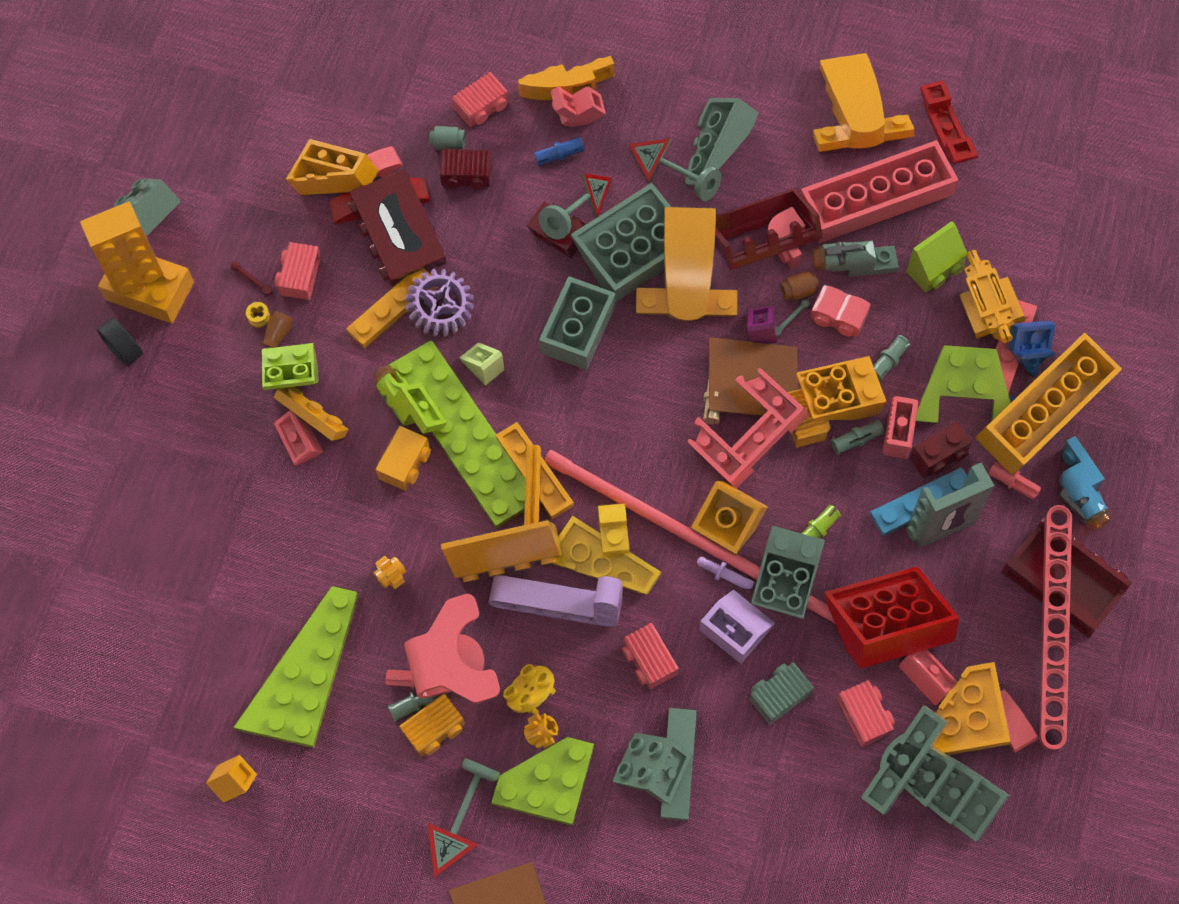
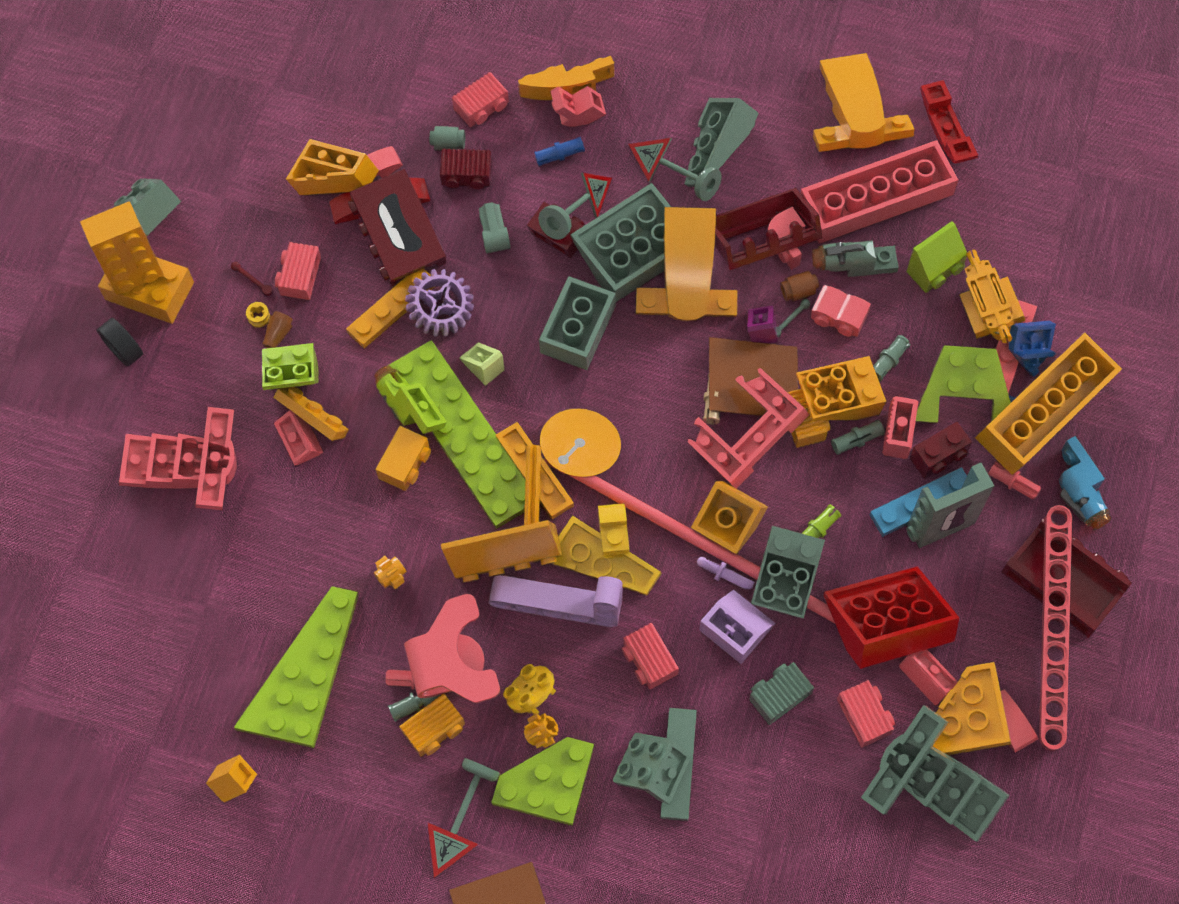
none -> coral slope [119,407,237,510]
none -> sand green piece [479,202,511,253]
none -> light orange piece [540,409,621,477]

